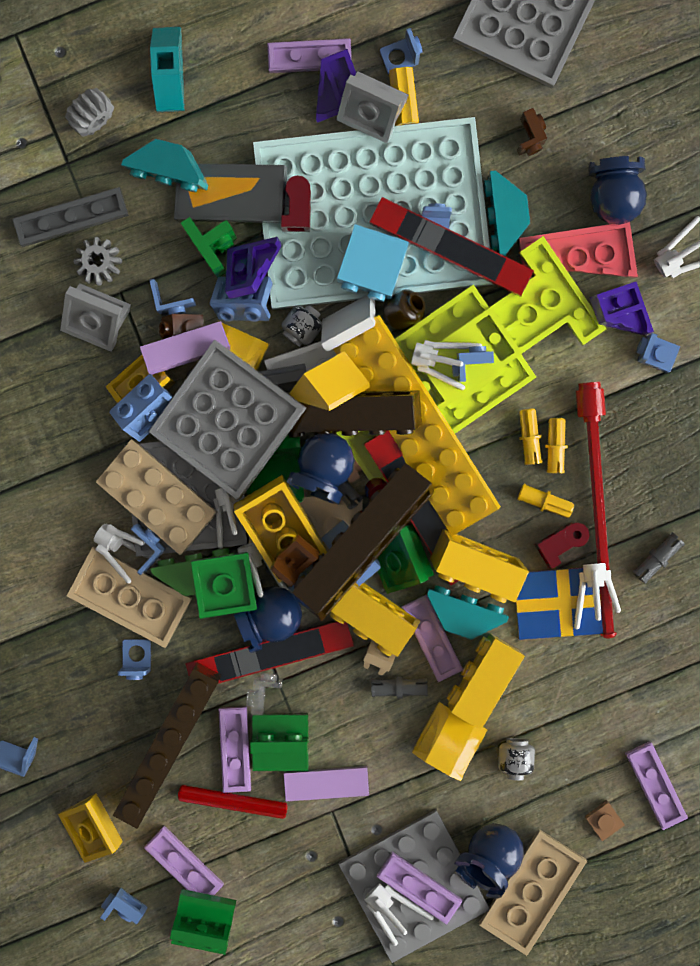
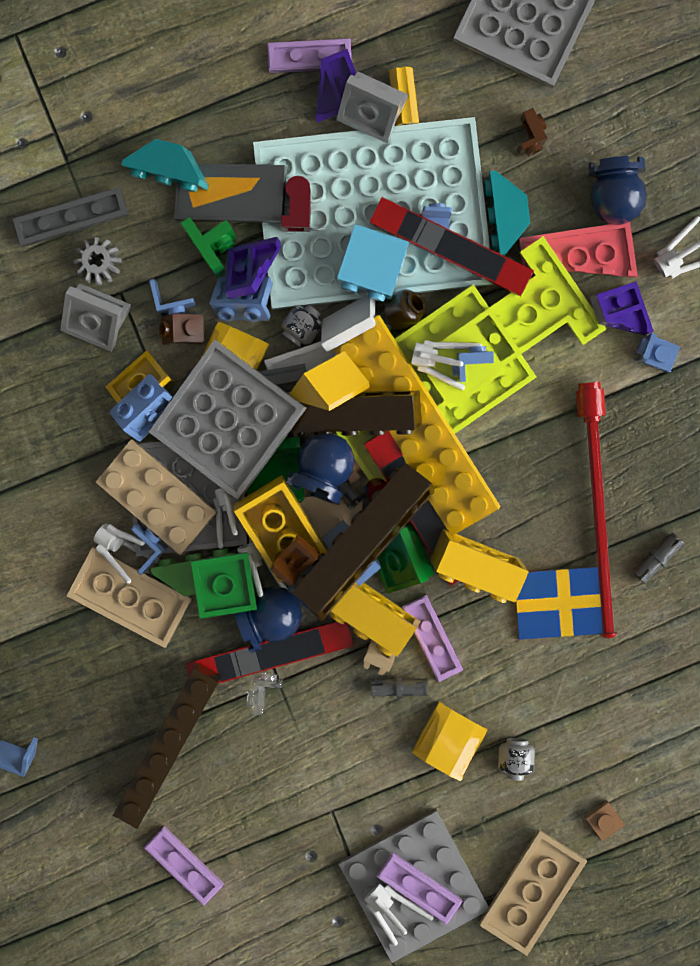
yellow slope [58,793,123,863] -> none
light grey gear [65,88,114,137] -> none
medium blue bracket [100,888,147,924] -> none
medium blue bracket [118,639,151,680] -> none
lavender tile [140,321,230,375] -> none
teal slope [150,27,185,112] -> none
green bracket [170,889,237,955] -> none
red axle [178,785,288,819] -> none
lavender tile [219,706,251,793] -> none
green bracket [250,713,309,771] -> none
lavender tile [284,766,369,801] -> none
medium blue bracket [380,28,422,74] -> none
teal slope [426,585,509,640] -> none
yellow brick [447,633,525,730] -> none
dark blue tile [454,823,524,899] -> none
yellow axle [517,484,574,518] -> none
yellow axle [519,408,542,465] -> none
dark red leg [534,523,589,569] -> none
yellow axle [545,418,568,473] -> none
white plant [574,563,621,629] -> none
lavender tile [625,741,688,830] -> none

